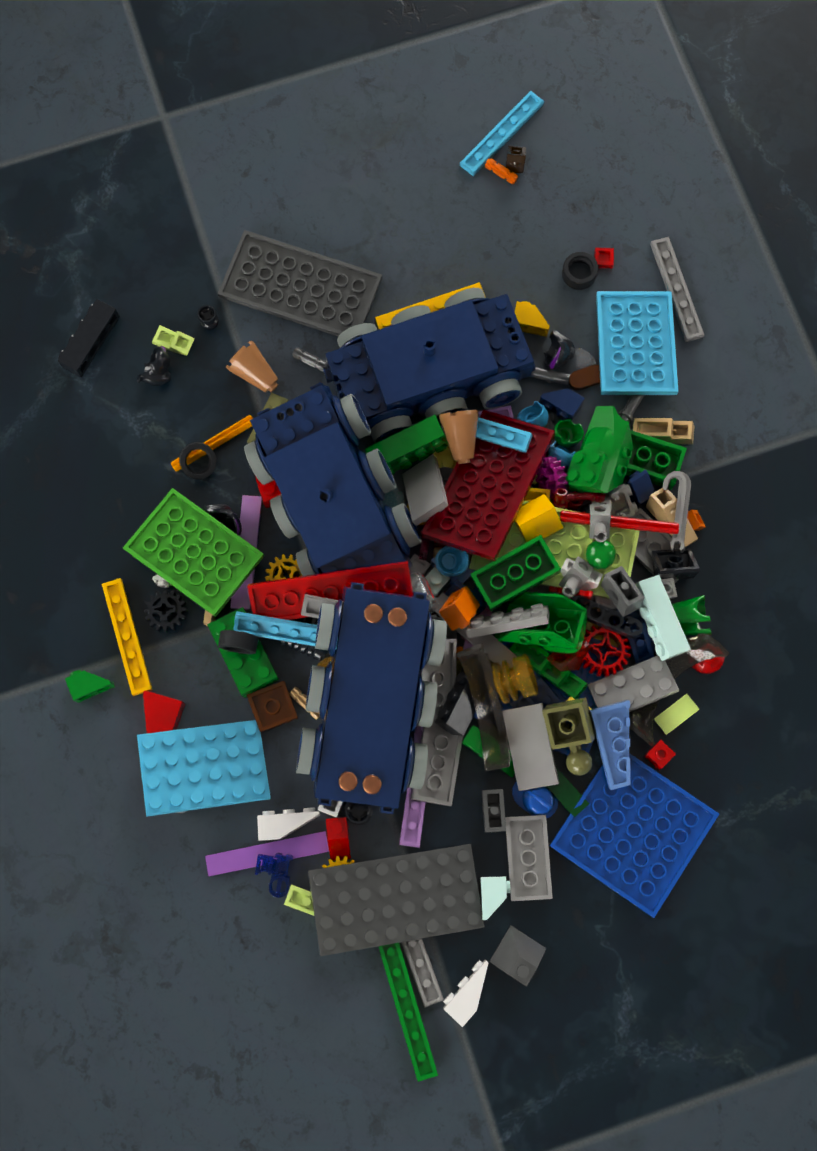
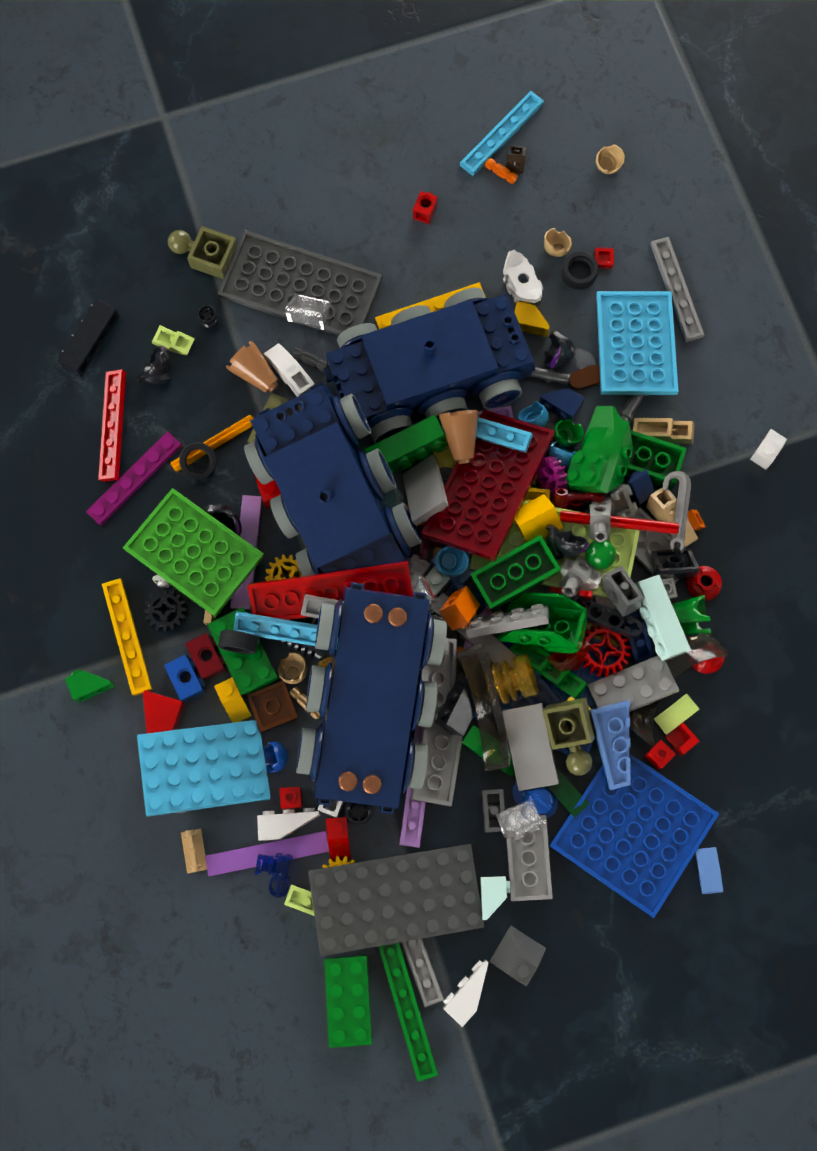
none -> magenta plate [86,431,182,526]
none -> plate [98,369,126,482]
none -> blue brick [164,654,206,703]
none -> olive brick [168,226,238,279]
none -> tan hinge [181,829,207,874]
none -> dark red brick [185,633,226,681]
none -> yellow slope [214,677,252,723]
none -> white slope [263,343,315,397]
none -> blue hair [263,741,288,773]
none -> tan hair [278,652,308,684]
none -> red brick [279,786,303,810]
none -> clear slope [285,294,331,329]
none -> green brick [324,955,372,1048]
none -> red brick [413,191,438,225]
none -> clear bracket [496,799,547,840]
none -> white piece [503,249,543,303]
none -> tan hair [544,228,572,257]
none -> black hair [546,525,589,560]
none -> tan hair [595,145,625,174]
none -> red panel [665,723,699,756]
none -> red piece [685,566,722,601]
none -> medium blue slope [695,847,723,894]
none -> white slope [750,429,787,470]

